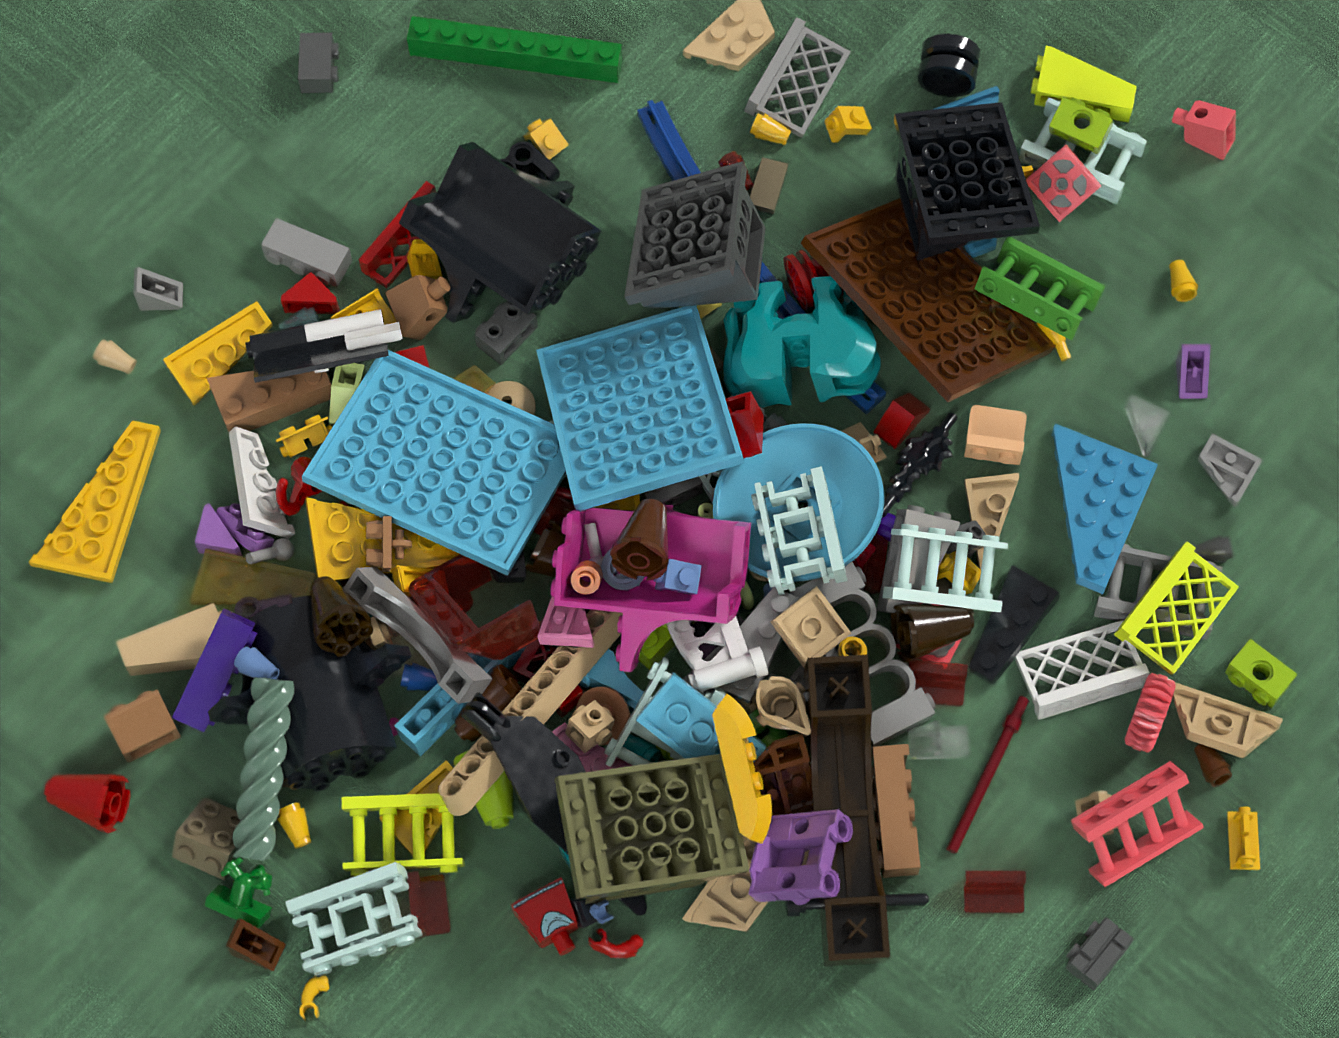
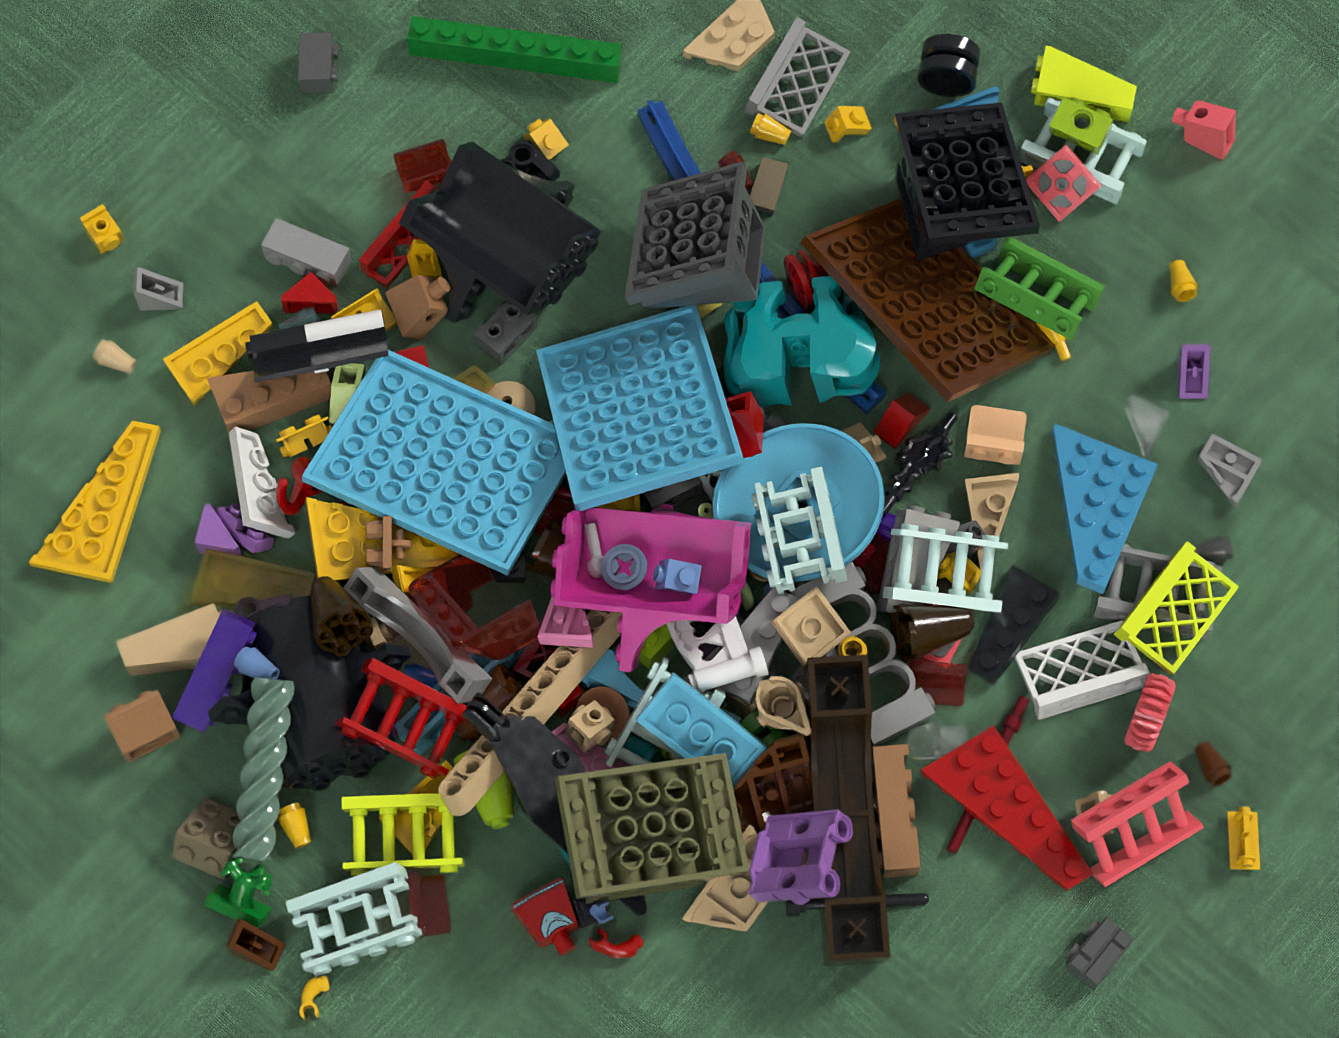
red cone [44,774,131,833] -> none
light grey bar [246,538,294,564] -> none
white tile [344,322,402,351] -> none
orange brick [571,560,603,595] -> none
reddish brown cone [610,499,669,580] -> none
yellow brick [712,694,772,844] -> none
clear red panel [963,871,1026,913] -> none
tan wing [1172,682,1283,758] -> none
lime brick [1225,639,1298,709] -> none
none -> yellow brick [80,204,125,254]
none -> red fence [335,658,468,779]
none -> clear red bracket [393,139,452,193]
none -> red wing [919,725,1093,892]

